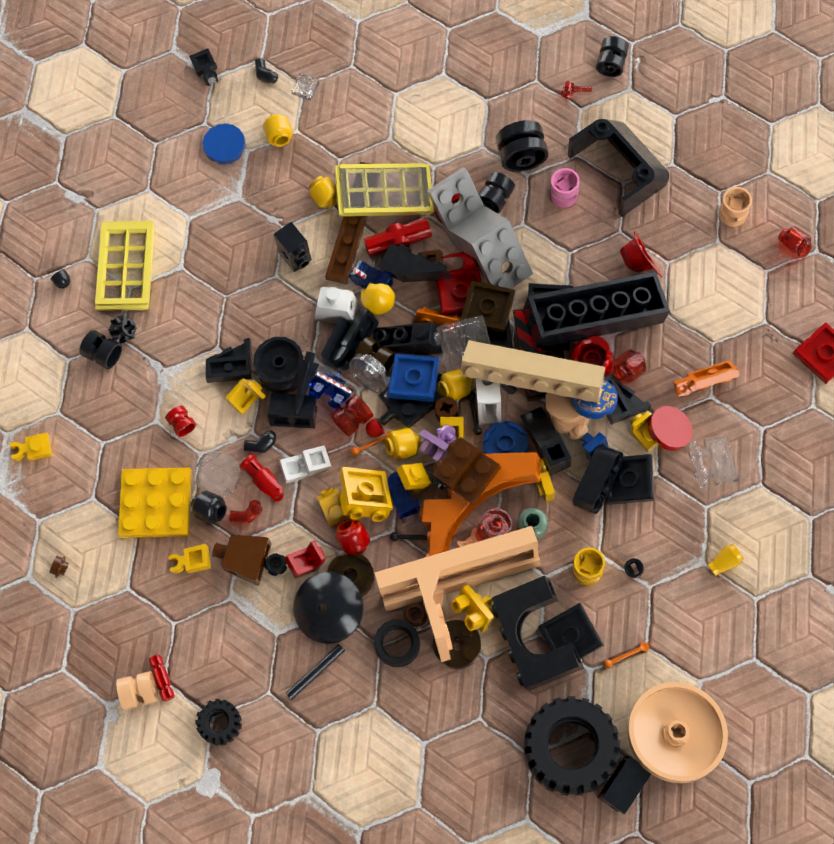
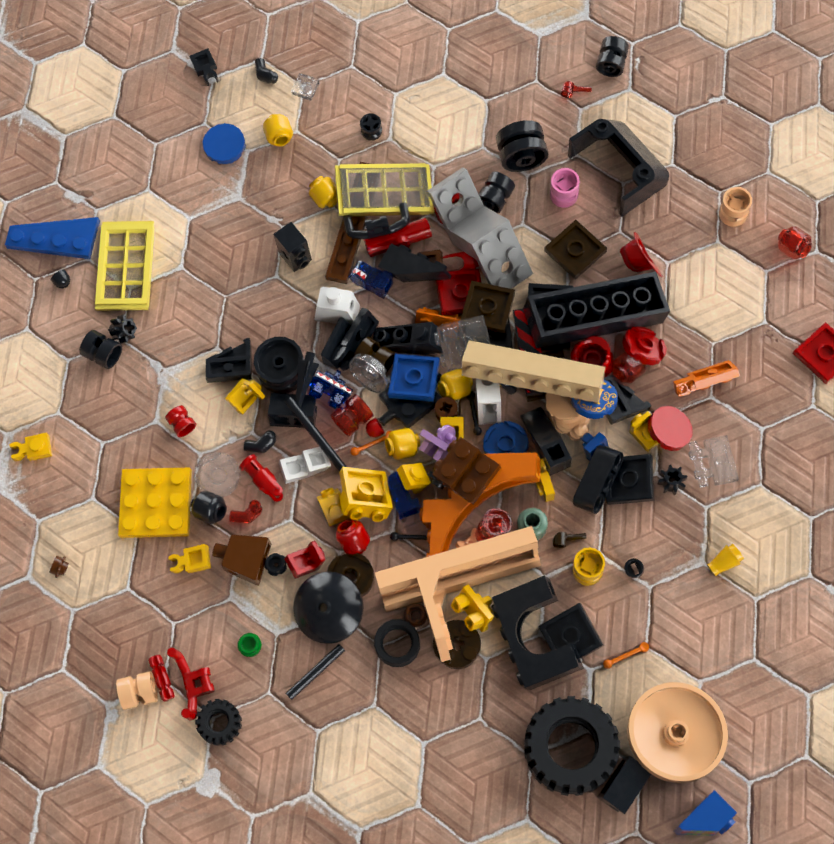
yellow hair [361,283,395,315] -> none
none -> blue wing [5,217,100,259]
none -> red piece [167,648,215,720]
none -> green plate [238,633,262,657]
none -> black piece [285,396,347,472]
none -> black piece [343,202,410,239]
none -> black wheel [360,113,382,141]
none -> dark brown plate [544,220,607,280]
none -> dark brown hand [553,532,586,548]
none -> red tile [622,326,667,365]
none -> black gear [657,465,688,495]
none -> blue slope [674,790,737,836]

